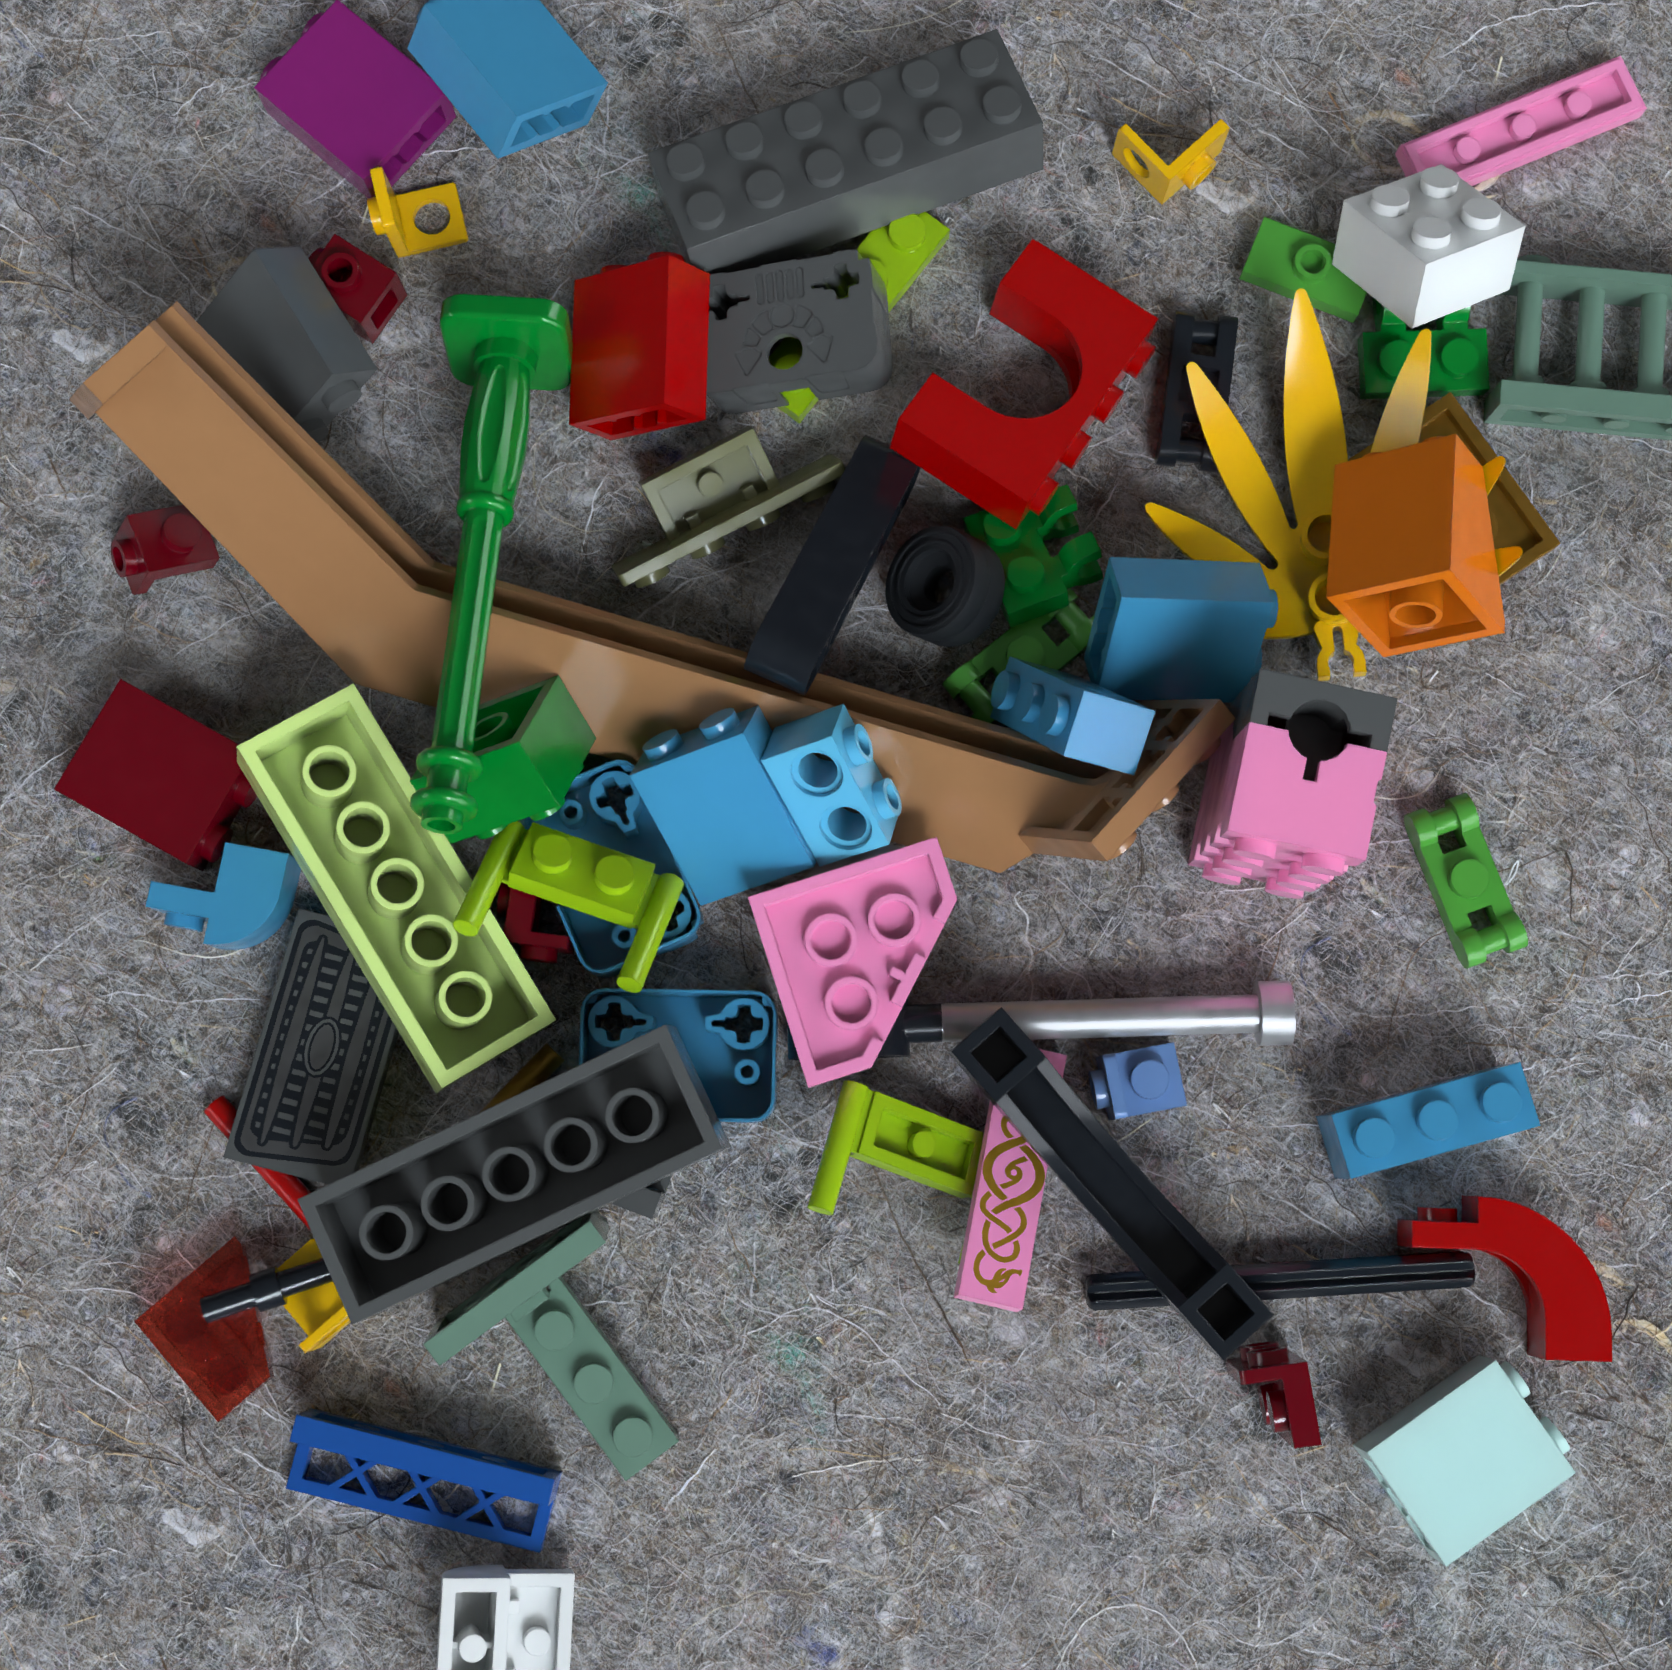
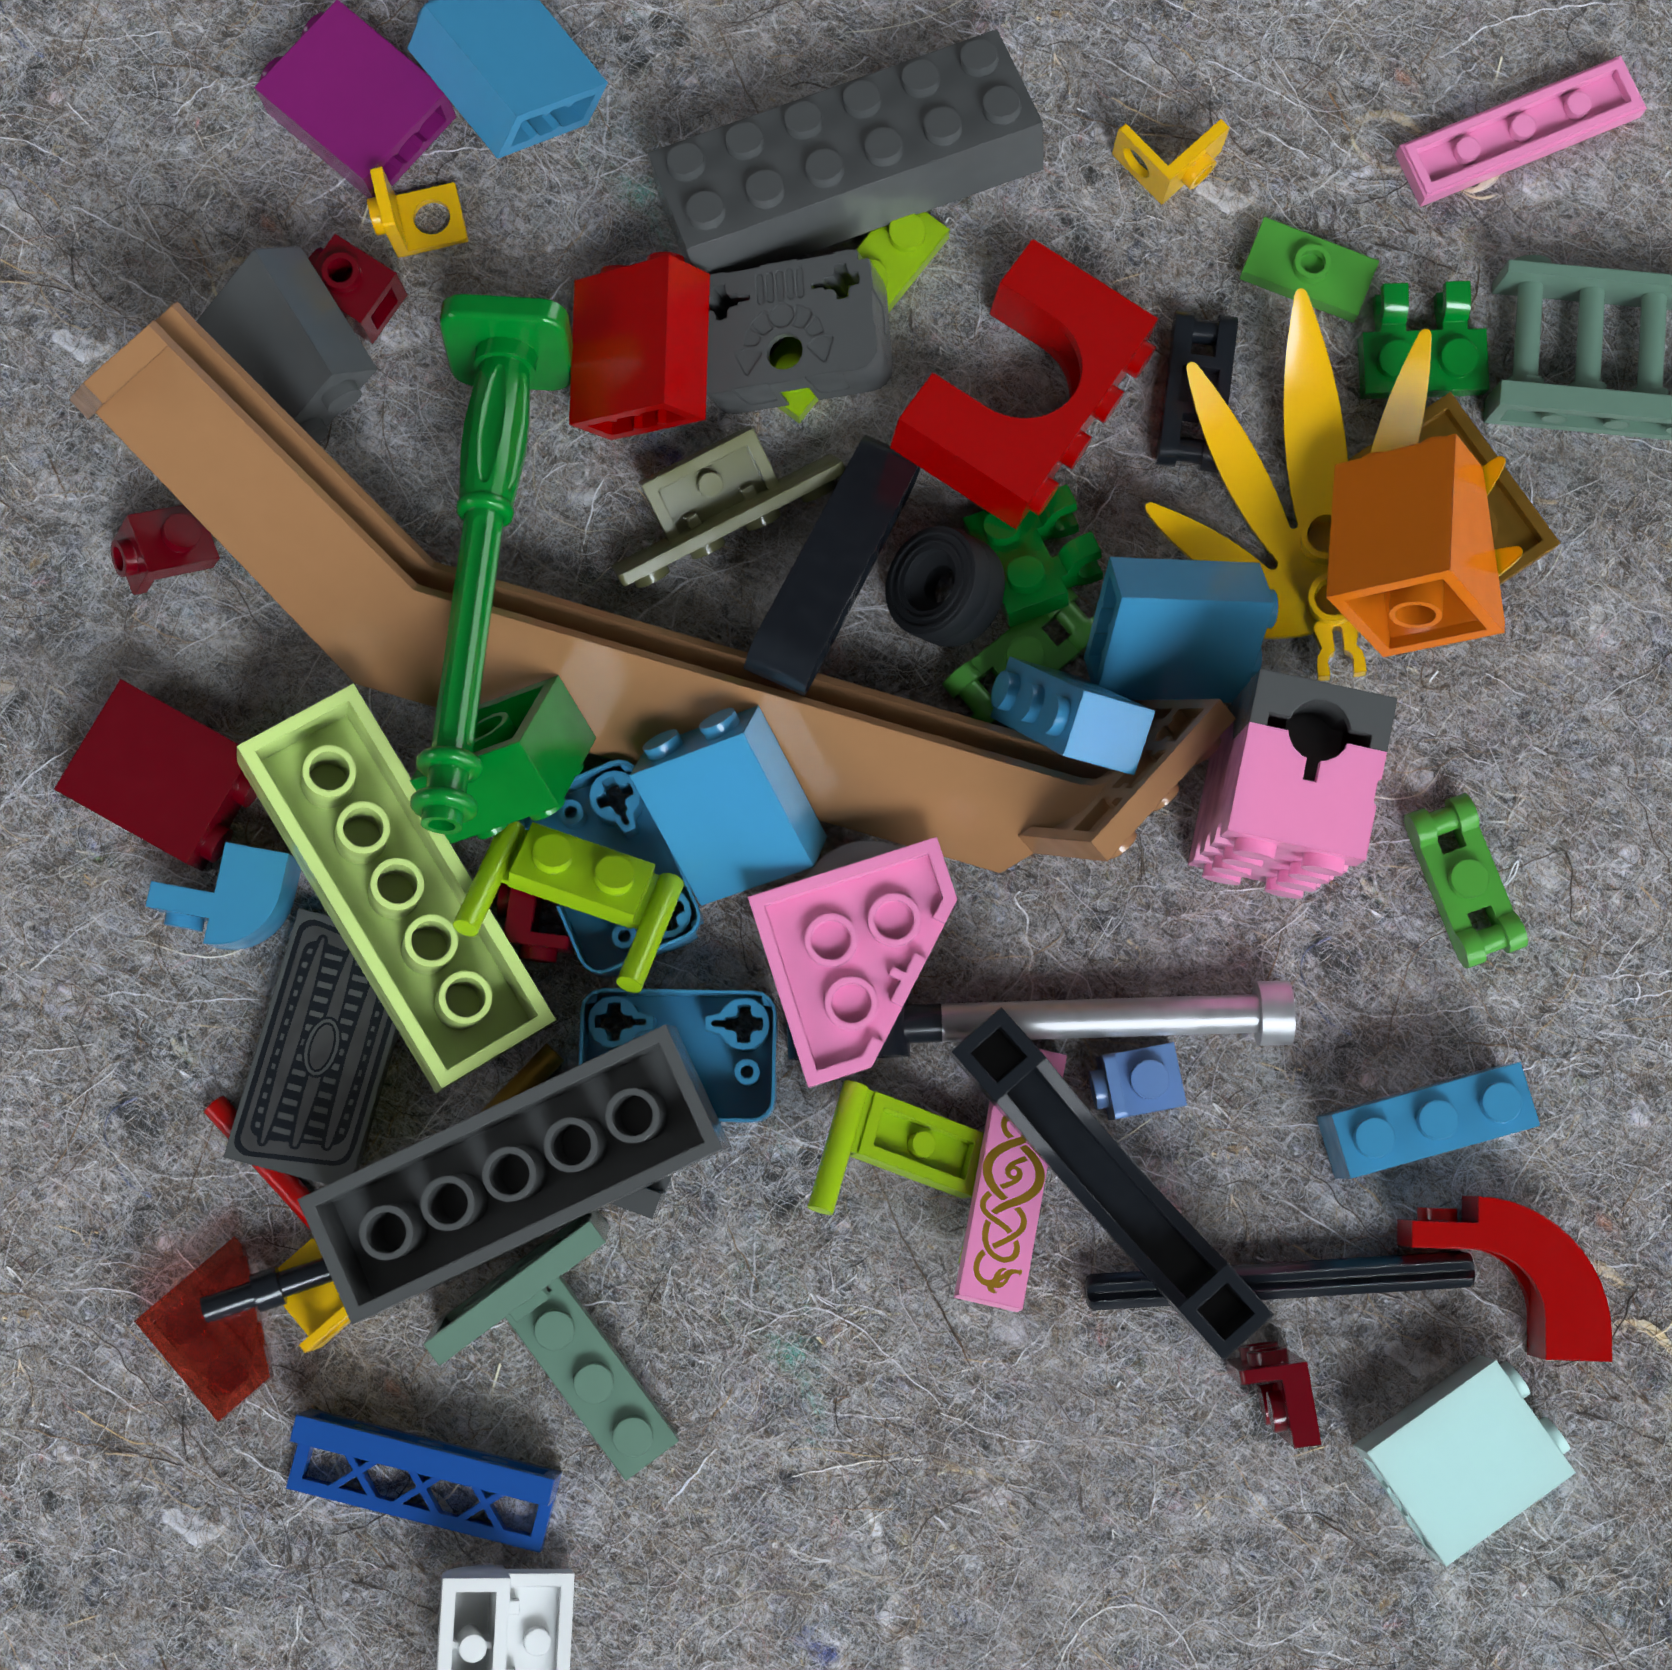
medium azure brick [761,703,902,867] -> none
white brick [1332,164,1525,329] -> none

